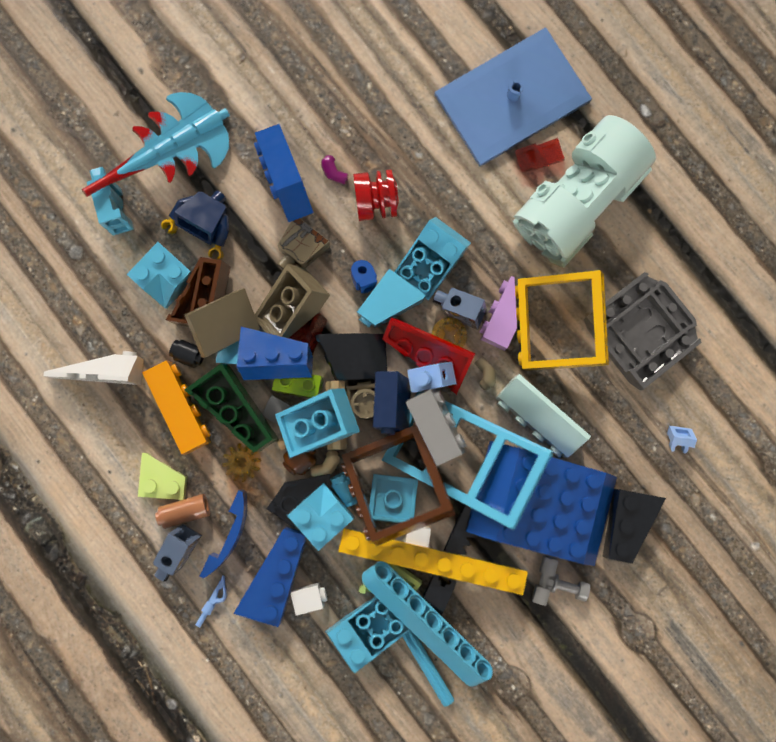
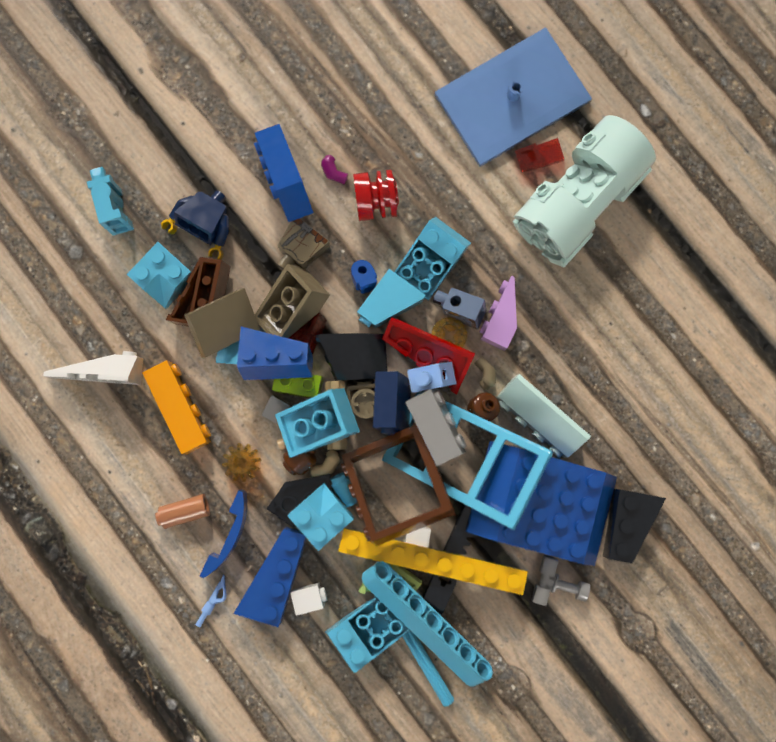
medium azure animal [82,92,229,197] -> none
yellowish green wing [138,453,187,500] -> none
sand blue torso [153,524,202,581] -> none
black brick [169,340,204,368] -> none
dark green wedge [184,363,279,453] -> none
medium azure tile [369,474,418,523] -> none
yellow window [515,270,609,371] -> none
flat silver wedge [584,272,702,391] -> none
light blue tile [667,426,697,454] -> none
none -> reddish brown head [467,392,500,422]

